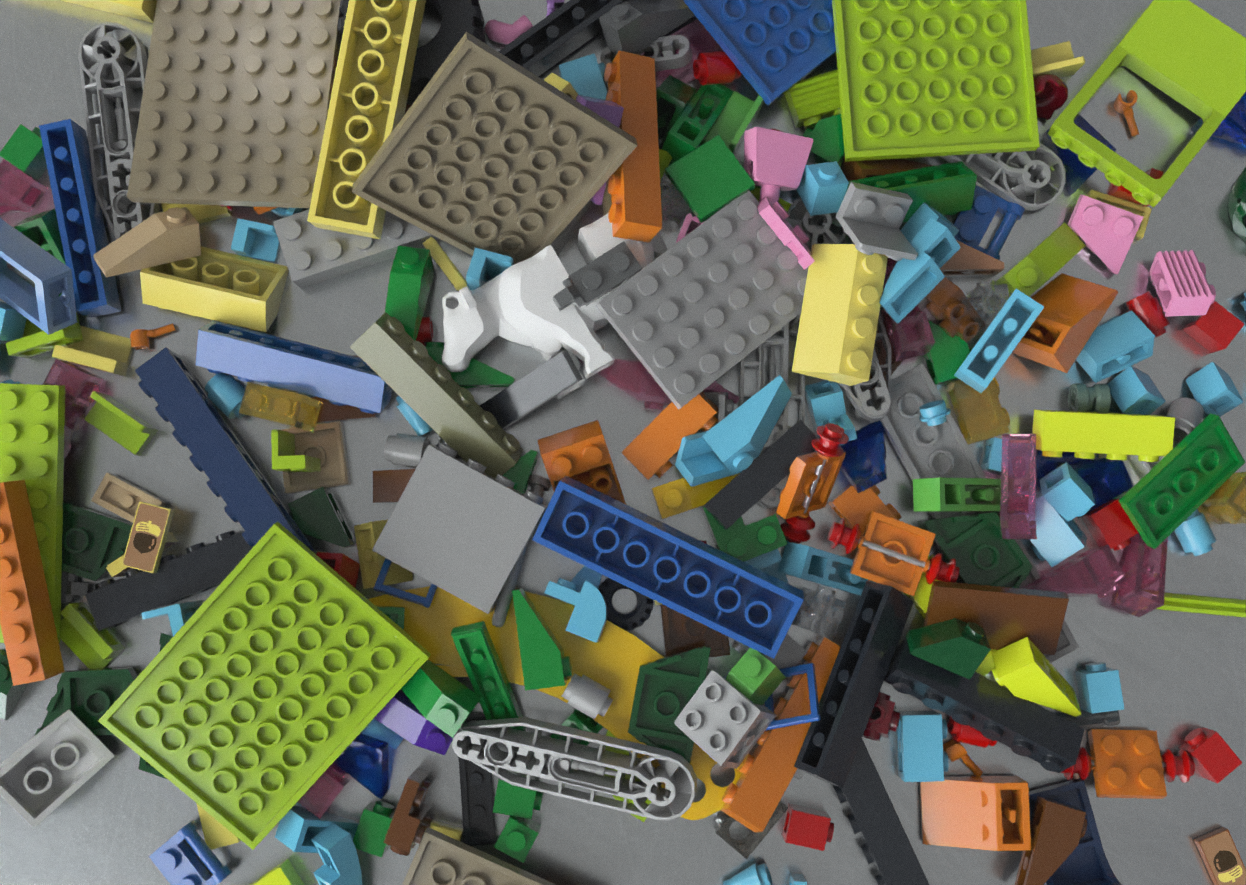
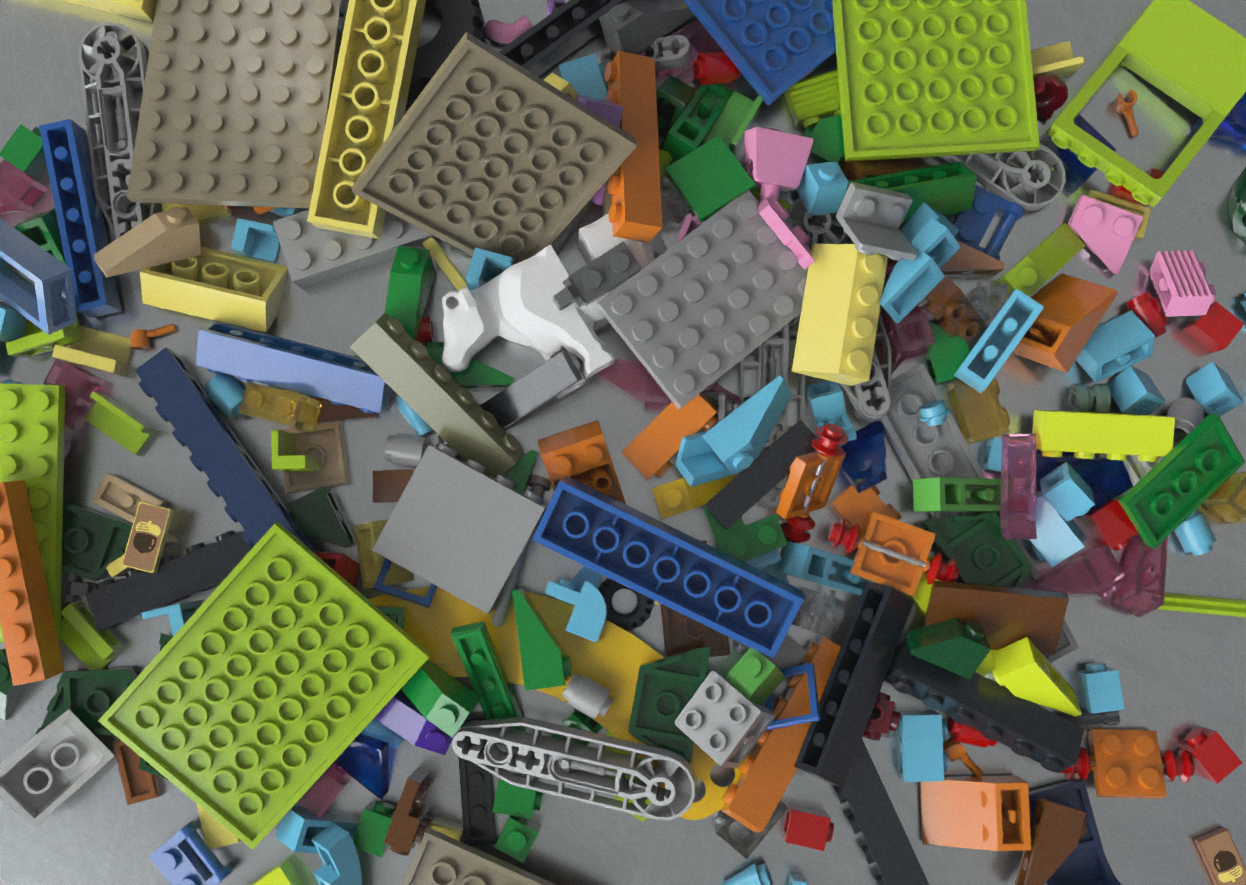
none -> dark orange tile [112,739,163,805]

